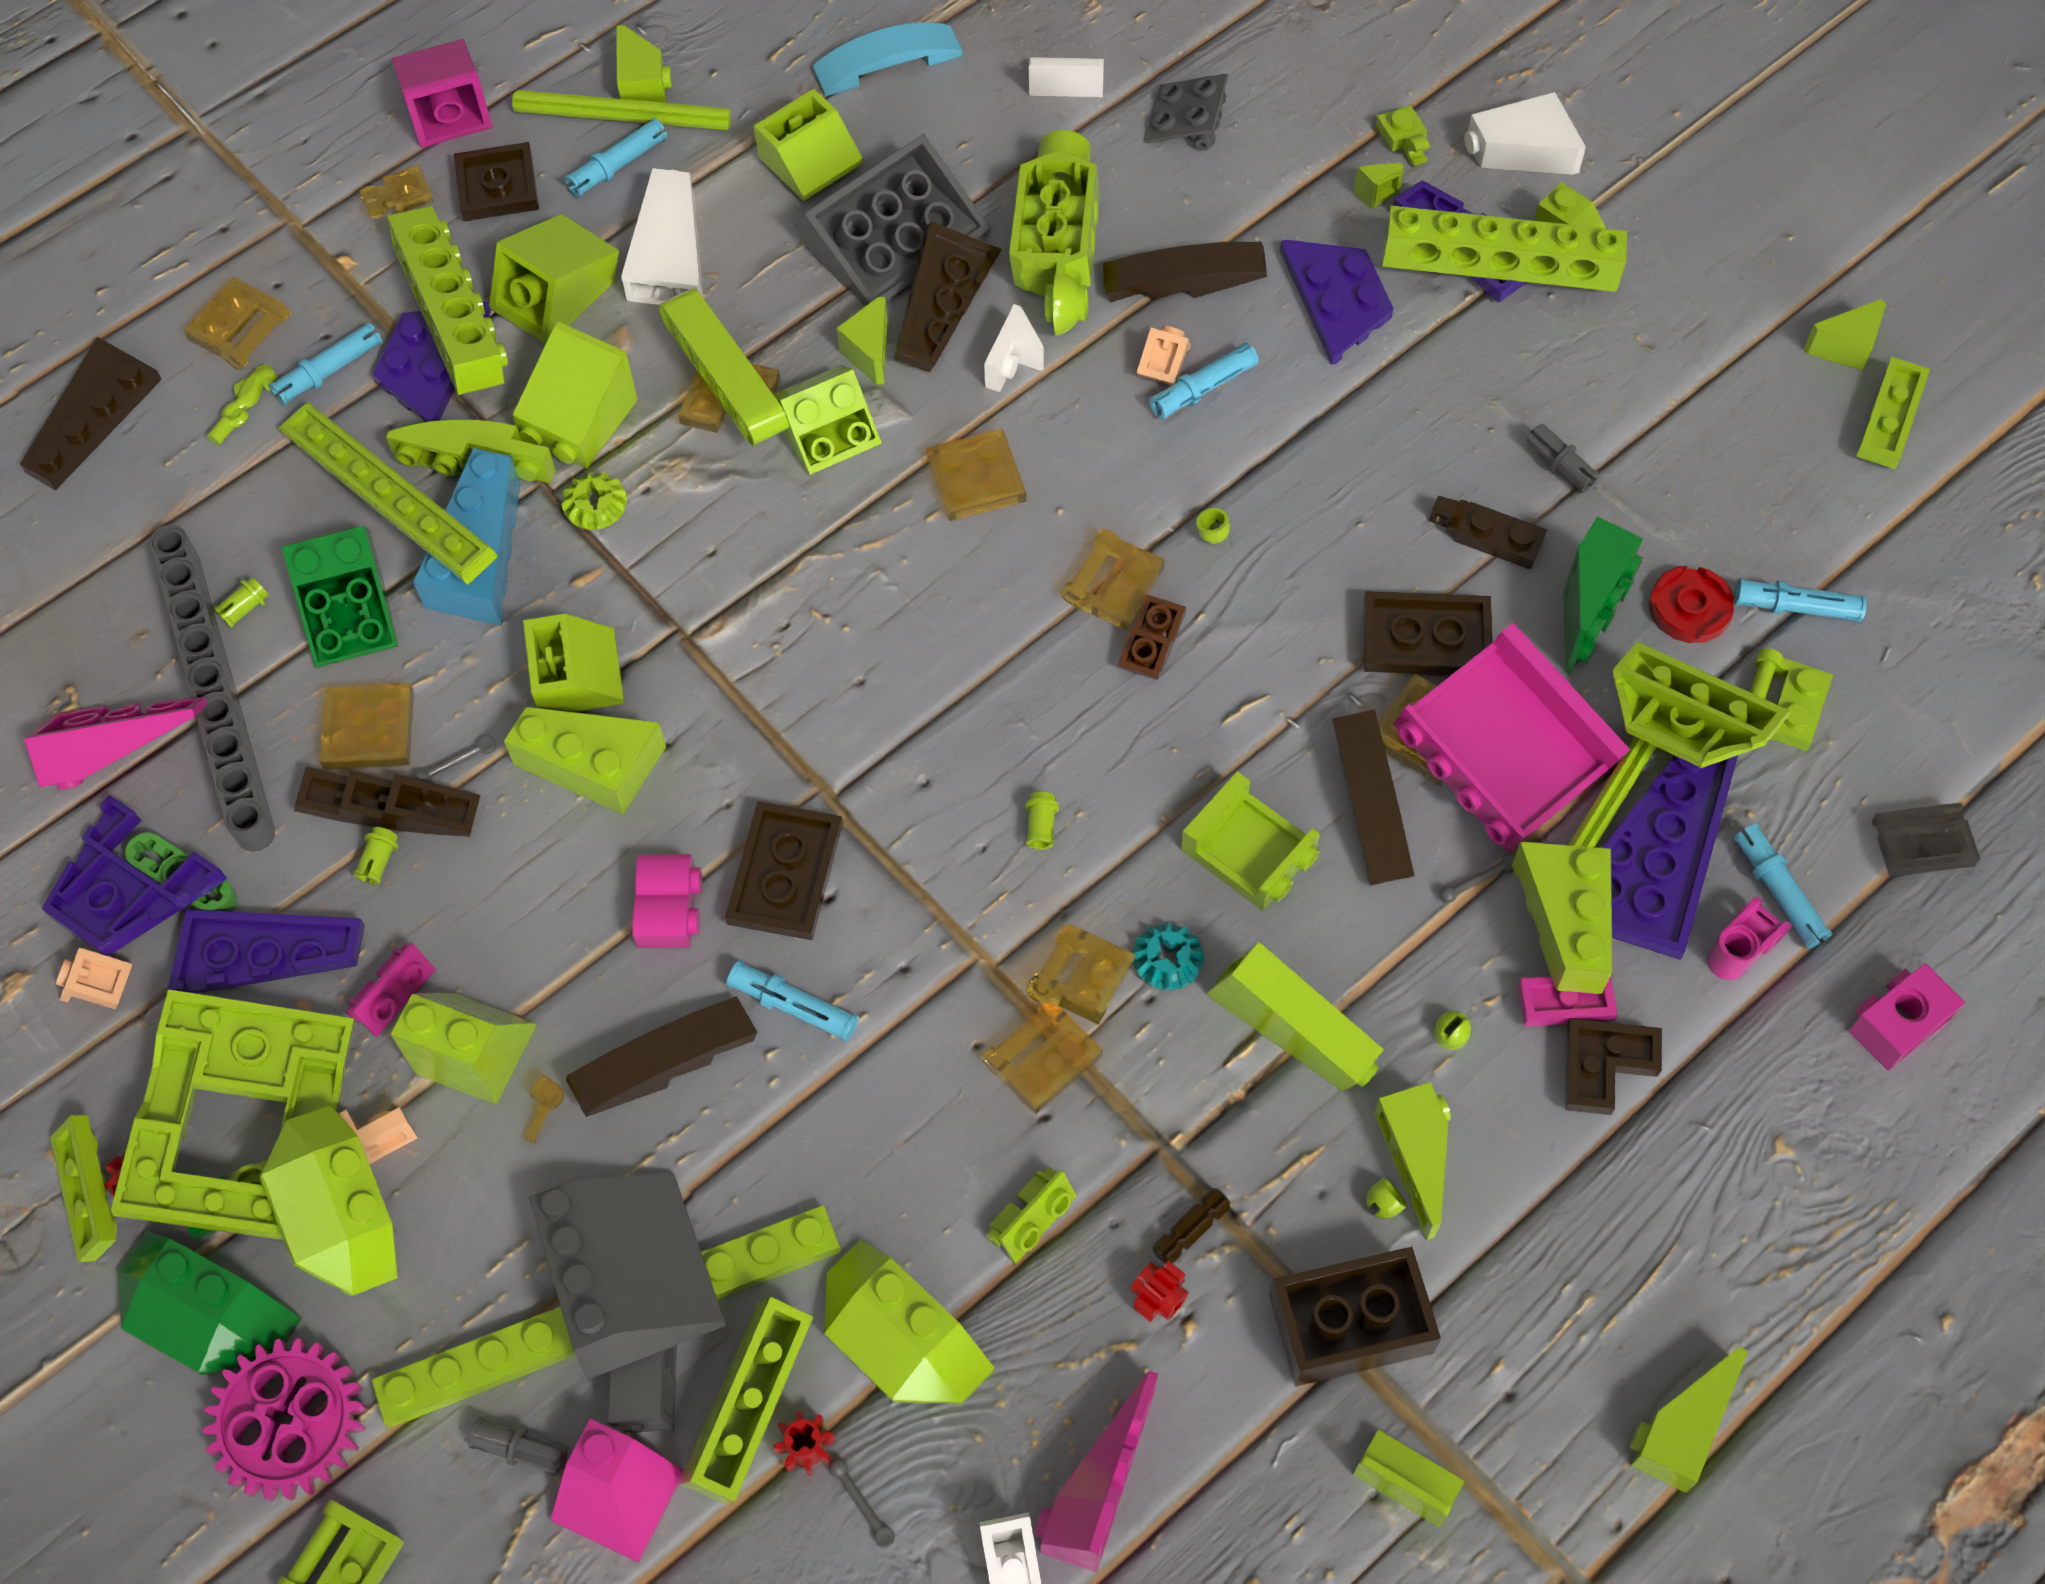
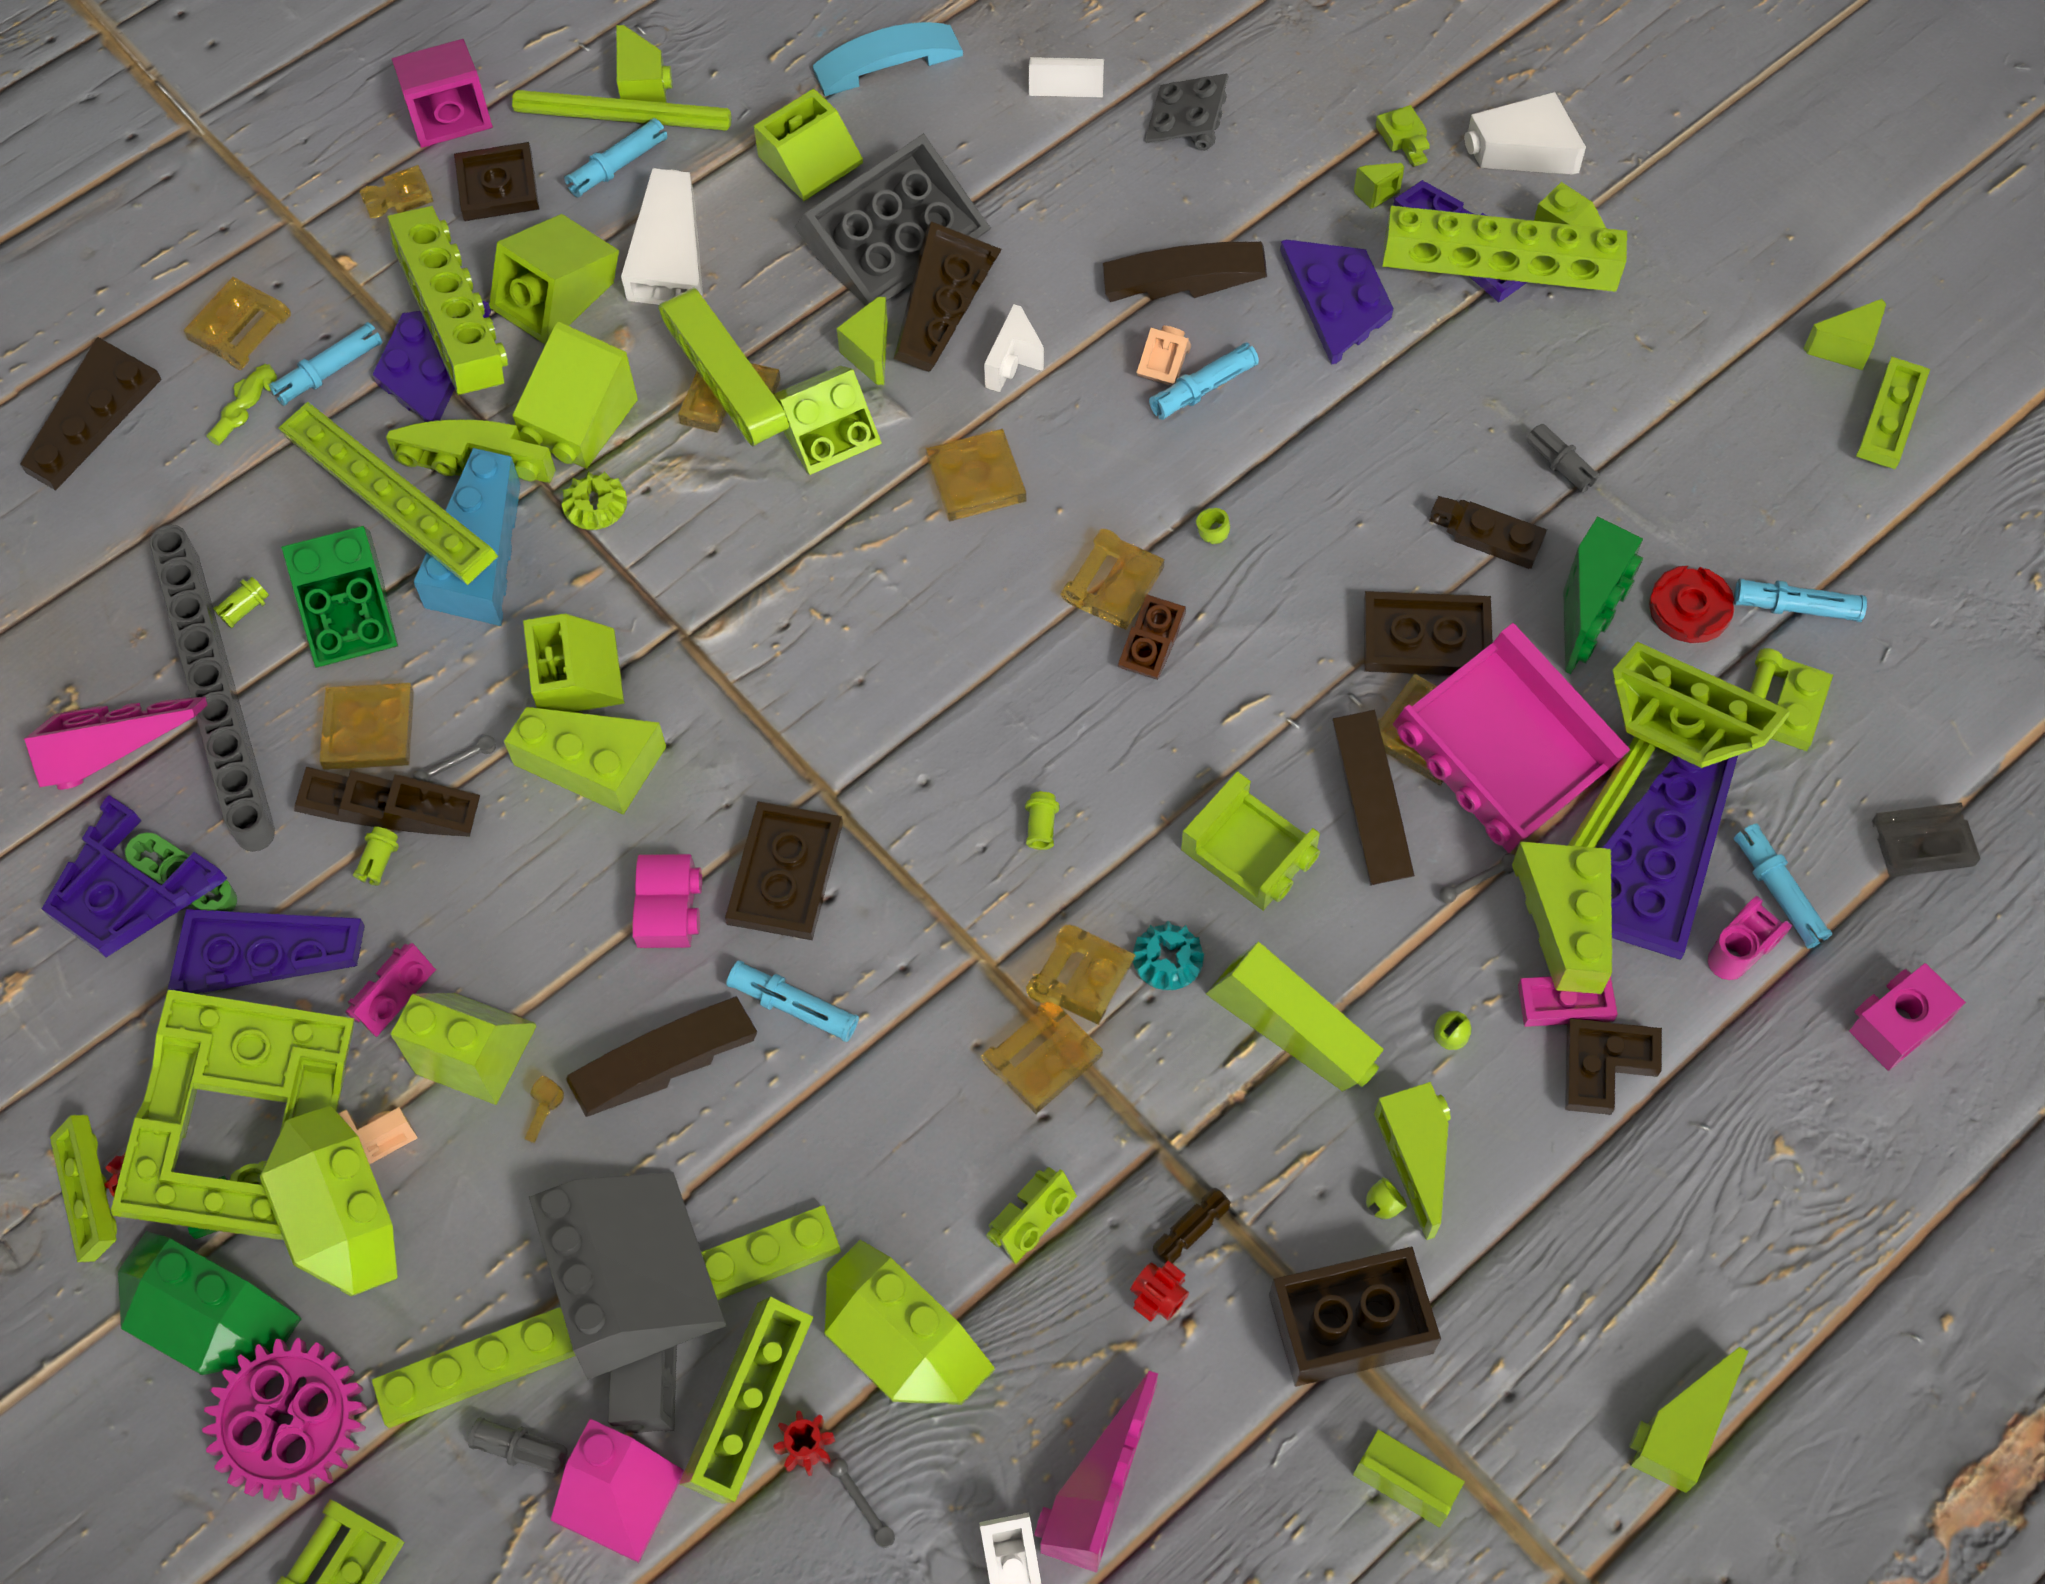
light nougat bracket [55,948,133,1010] -> none
lime brick [1009,130,1100,336] -> none

